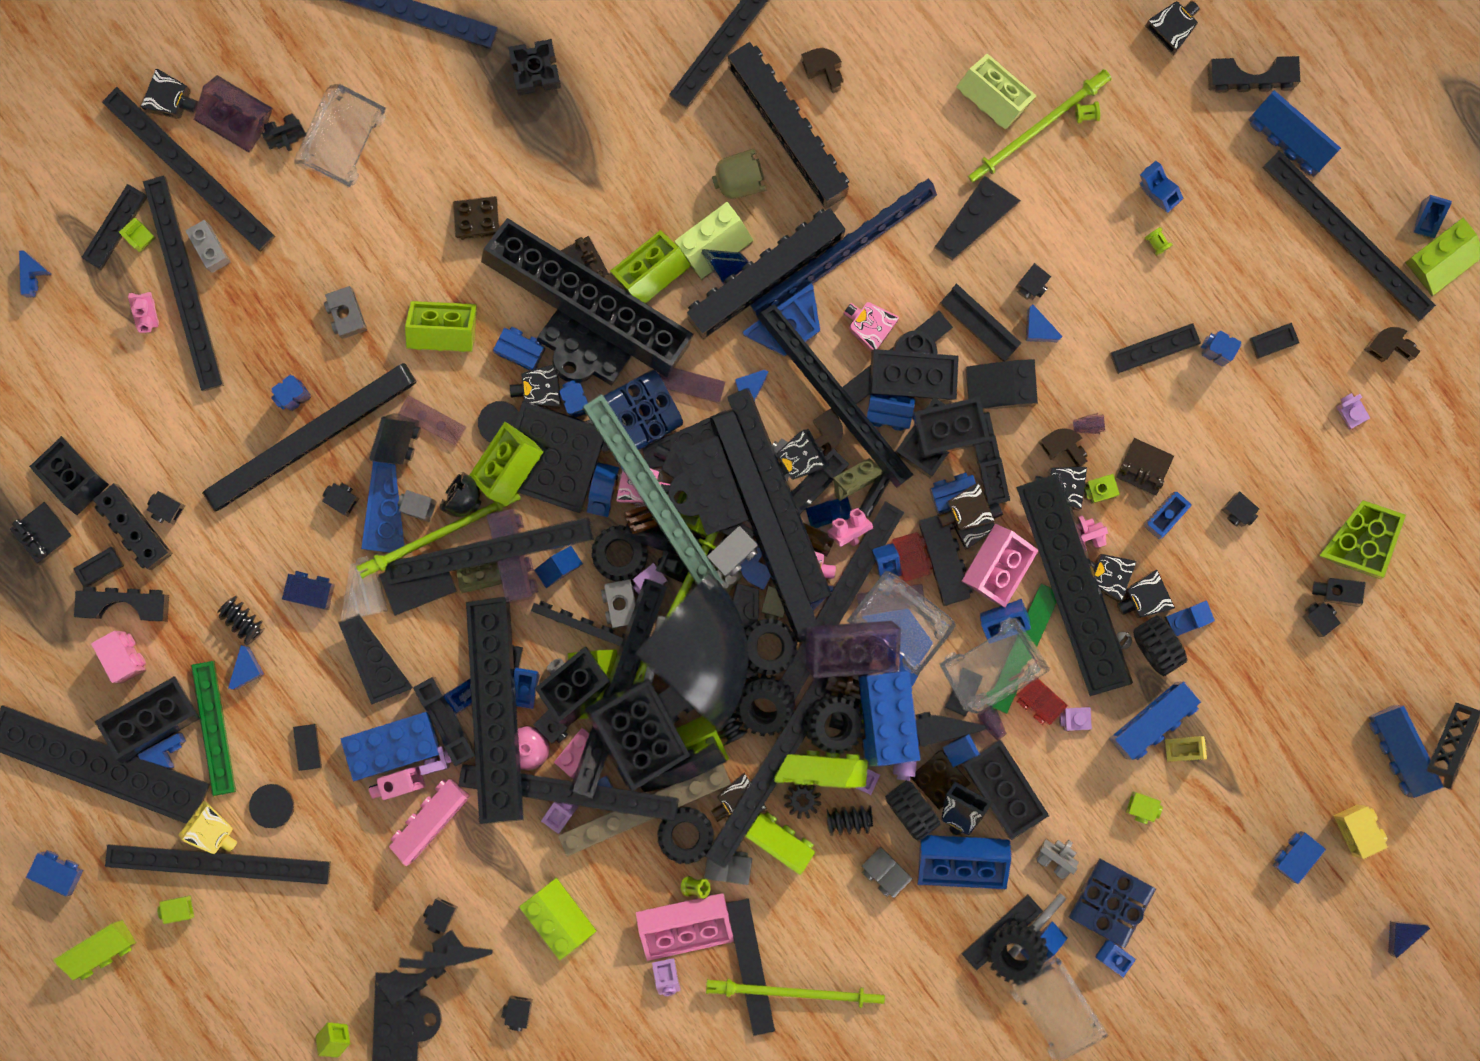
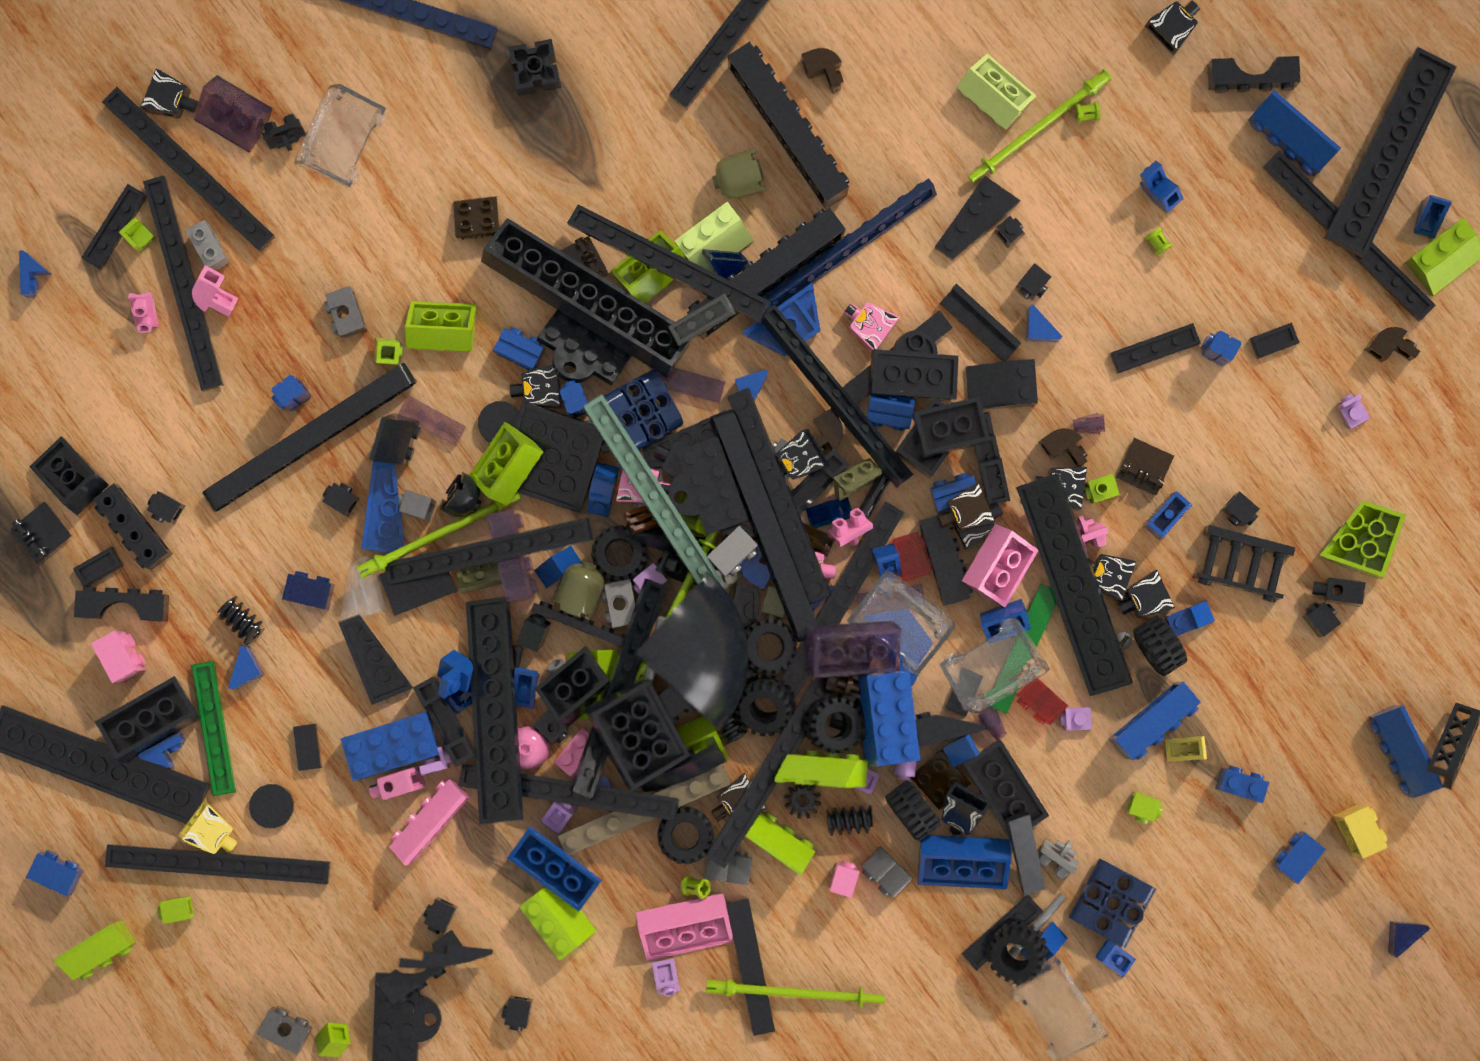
none -> bright pink brick [192,266,238,317]
none -> flat silver brick [257,1006,313,1054]
none -> lime brick [373,337,403,364]
none -> blue brick [437,650,473,699]
none -> blue slope [507,827,602,911]
none -> black brick [517,614,551,652]
none -> olive cylinder [552,562,604,618]
none -> black plate [567,204,771,323]
none -> dark grey tile [668,294,736,346]
none -> bright pink brick [828,860,859,898]
none -> black brick [994,216,1025,248]
none -> black tile [1006,811,1045,896]
none -> black fence [1192,525,1296,603]
none -> blue brick [1215,765,1269,803]
none -> black plate [1324,47,1457,258]

